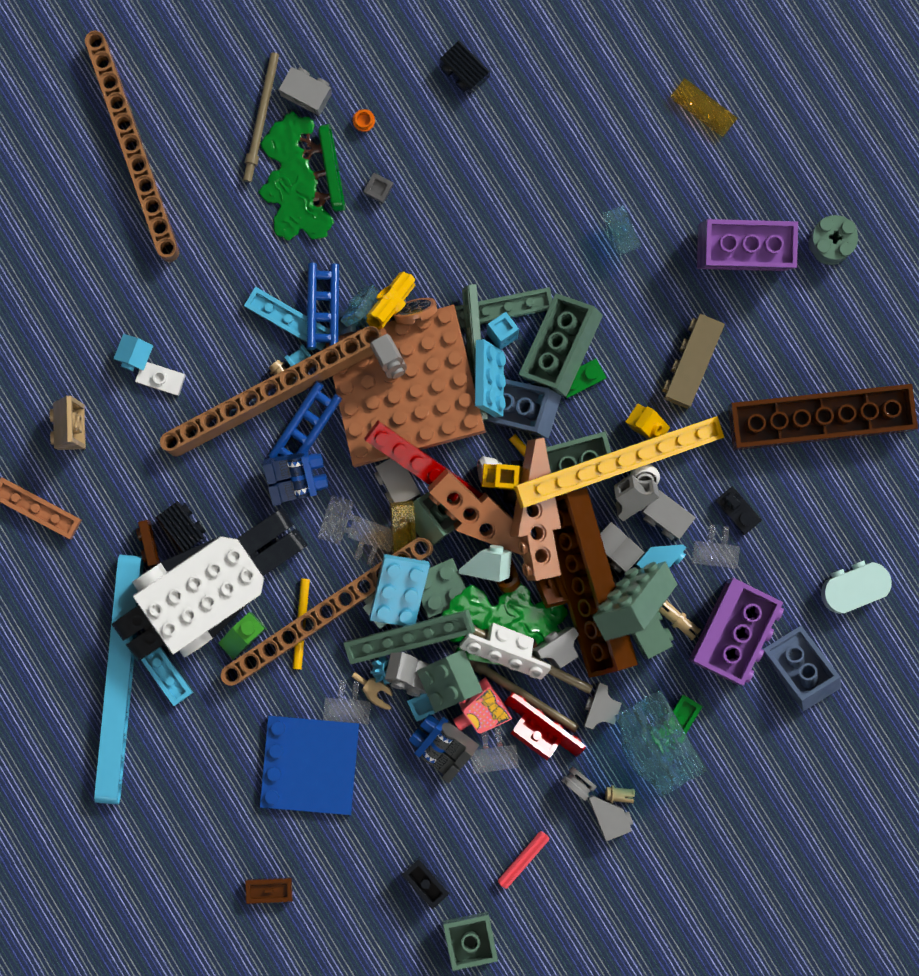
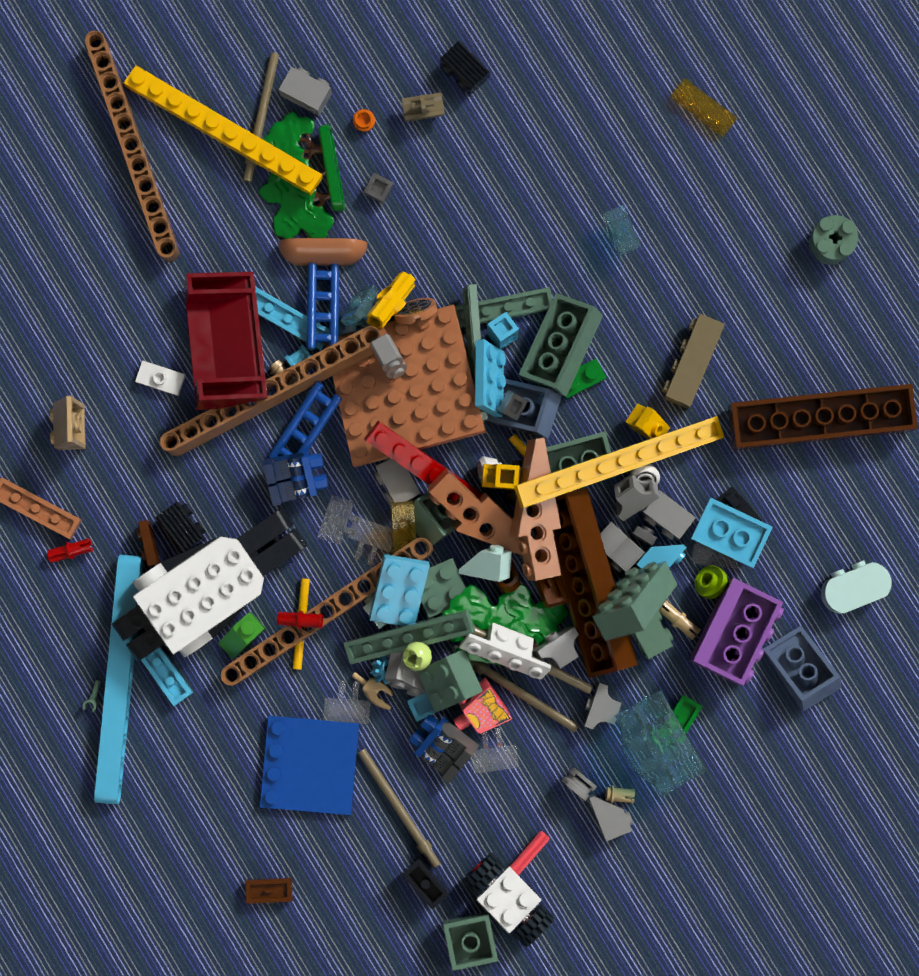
medium azure brick [114,334,153,371] -> none
red bracket [504,692,586,760] -> none
medium lavender brick [697,219,798,271] -> none
none -> red axle [47,538,93,563]
none -> sand green hand [82,680,101,713]
none -> yellow plate [123,66,323,196]
none -> dark red slope [184,272,268,410]
none -> red axle [277,611,324,629]
none -> nougat brick [278,238,368,266]
none -> dark tan bar [358,748,441,869]
none -> dark tan hips [402,92,445,122]
none -> yellowish green piece [403,642,432,671]
none -> plate [462,852,555,948]
none -> flat silver plate [498,390,528,421]
none -> flat silver plate [631,525,657,547]
none -> medium azure plate [691,498,773,568]
none -> lime plate [694,565,727,599]

